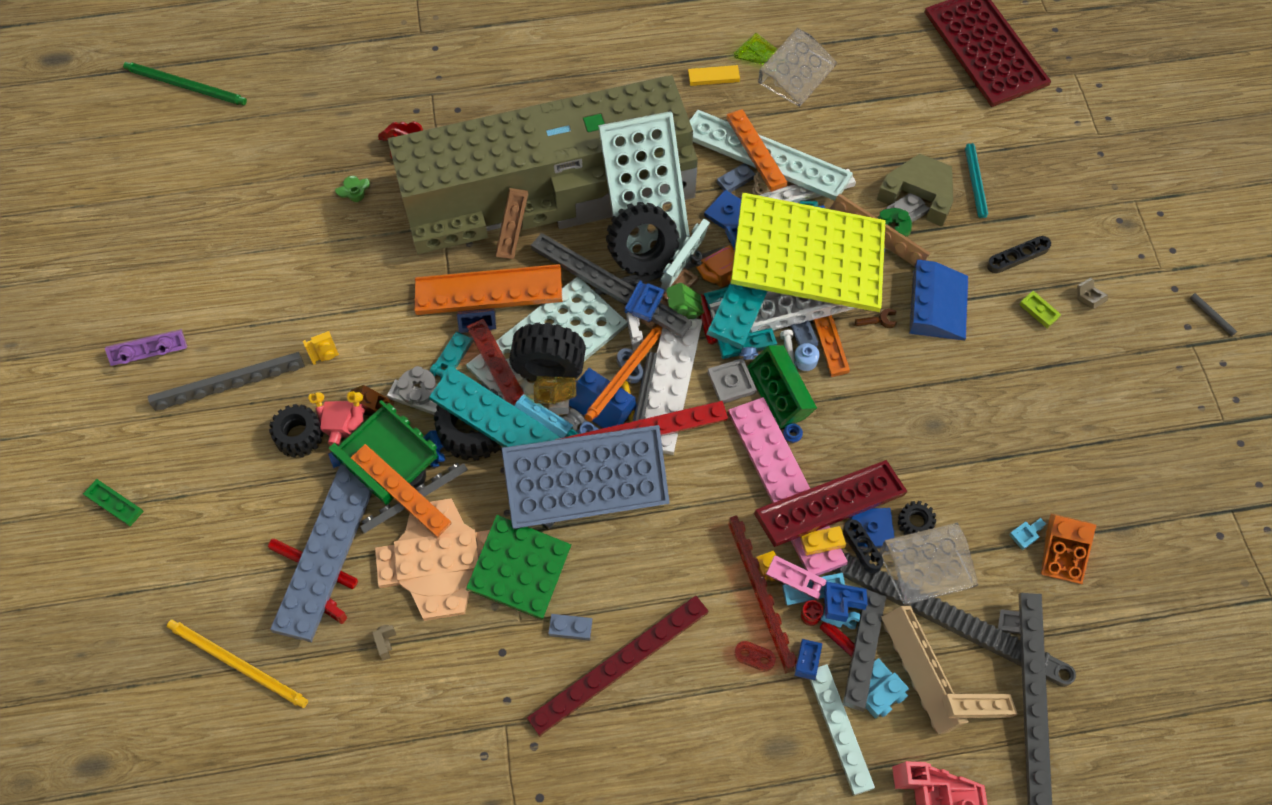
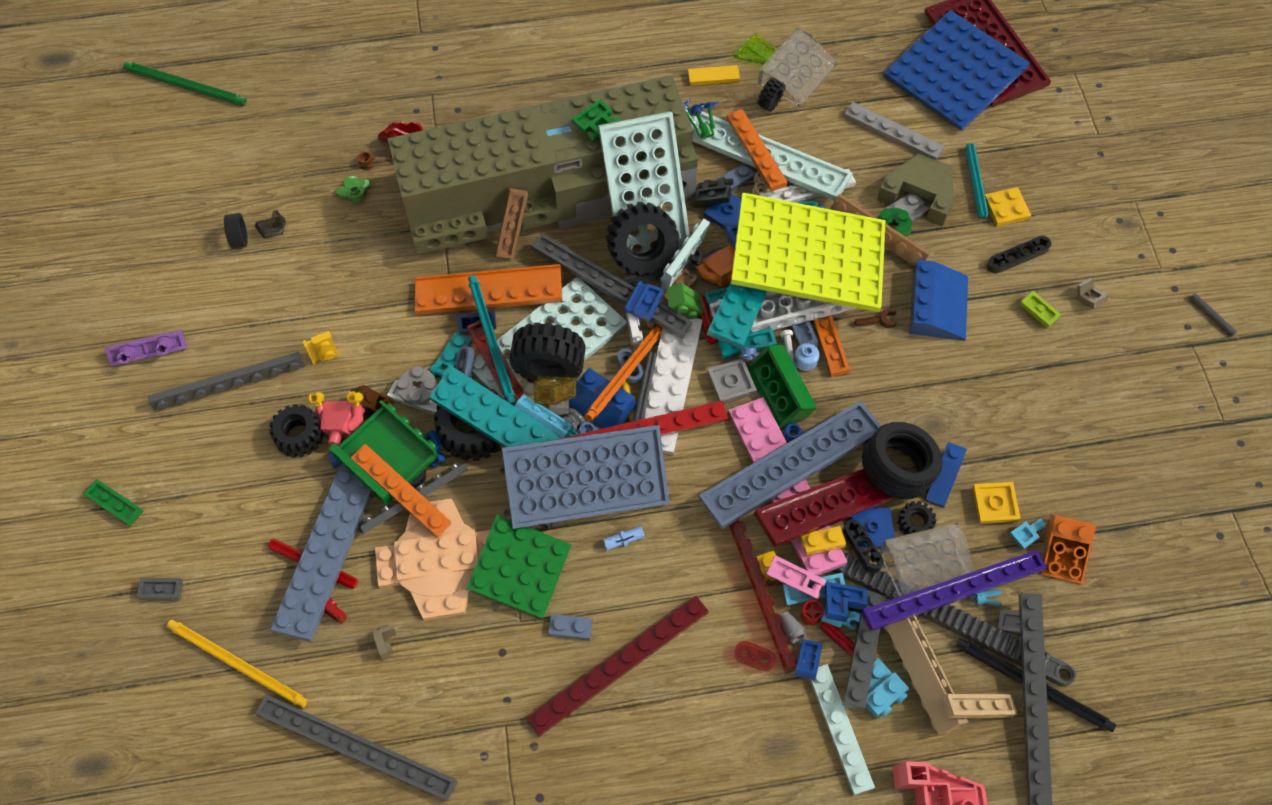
none -> dark grey plate [136,578,183,600]
none -> black tyre [224,213,248,248]
none -> clear smoke bracket [255,210,286,239]
none -> dark grey plate [255,695,458,802]
none -> dark orange plate [356,151,375,168]
none -> sand blue plate [455,345,475,378]
none -> teal piece [468,275,516,406]
none -> green plate [572,99,621,142]
none -> light blue pin [603,526,645,551]
none -> green plant [683,99,719,139]
none -> pearl dark grey plate [694,177,733,207]
none -> sand blue plate [699,401,881,530]
none -> black tyre [757,77,786,112]
none -> light grey cone [778,611,806,644]
none -> light grey plate [844,102,944,160]
none -> dark purple plate [861,550,1047,631]
none -> black tyre [862,422,942,499]
none -> blue plate [884,10,1030,131]
none -> blue slope [925,442,967,508]
none -> black piece [955,638,1116,732]
none -> medium azure piece [970,590,1002,606]
none -> yellow plate [972,482,1021,524]
none -> yellow plate [985,187,1031,227]

